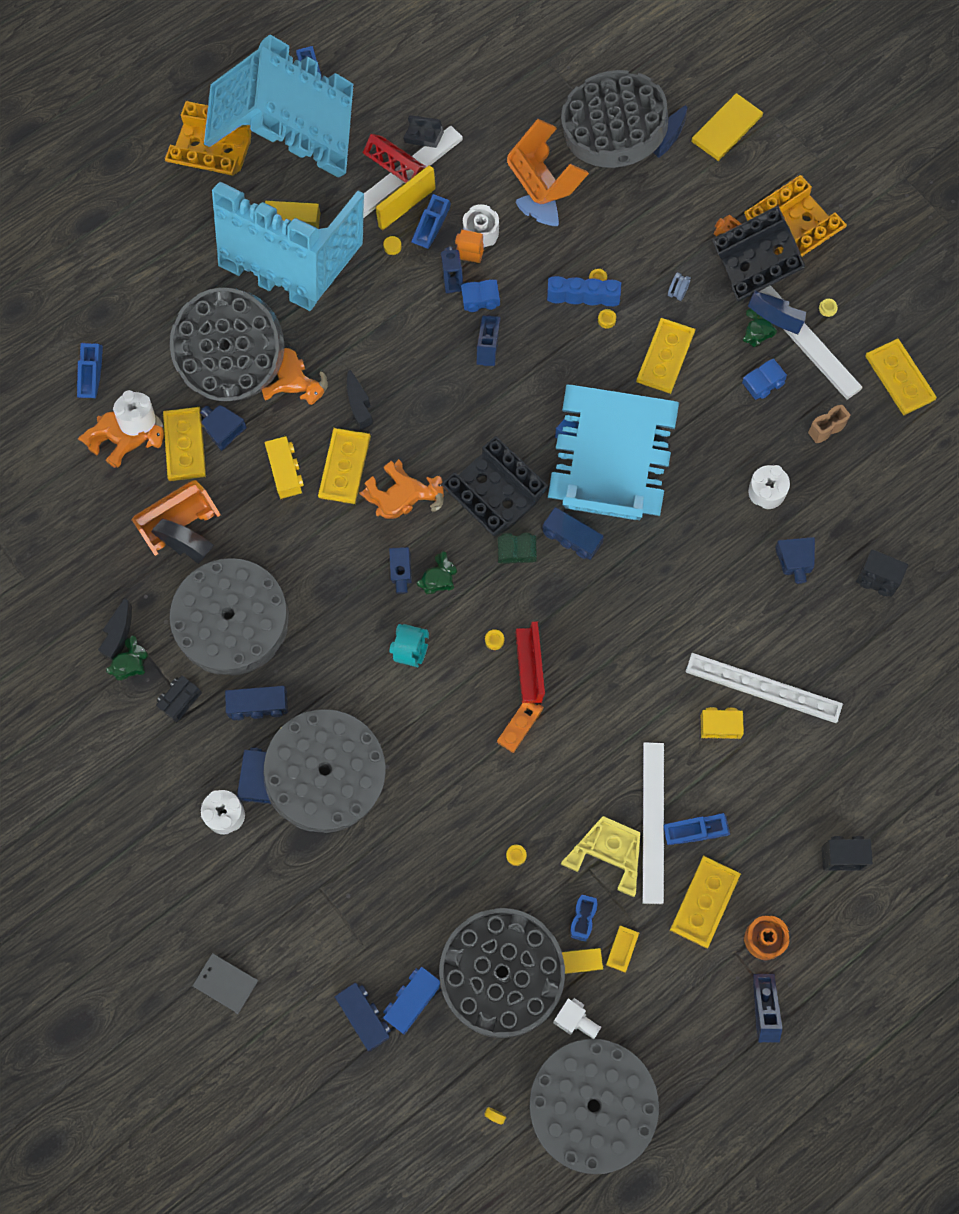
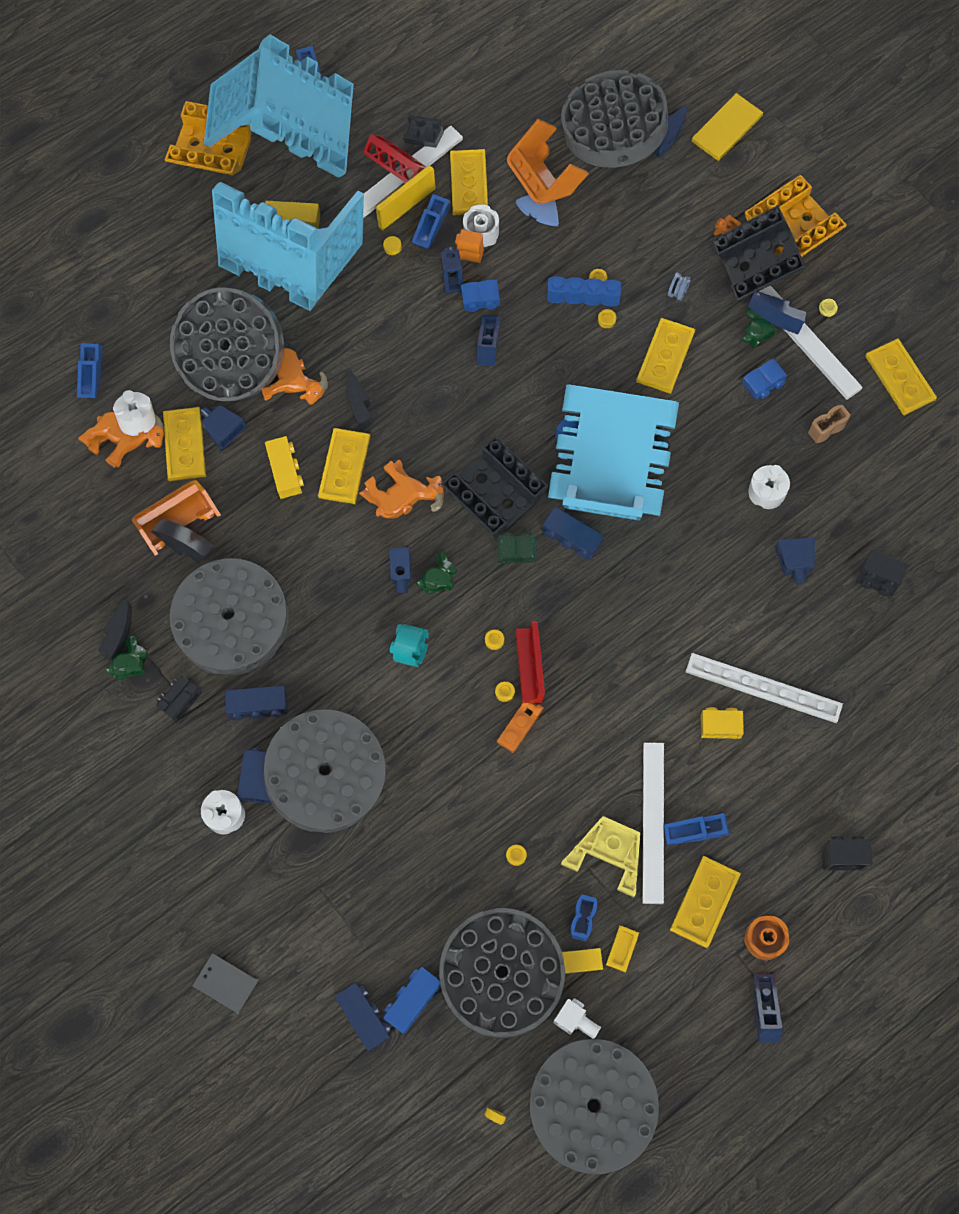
none -> yellow tile [450,149,488,215]
none -> yellow tile [495,682,515,702]

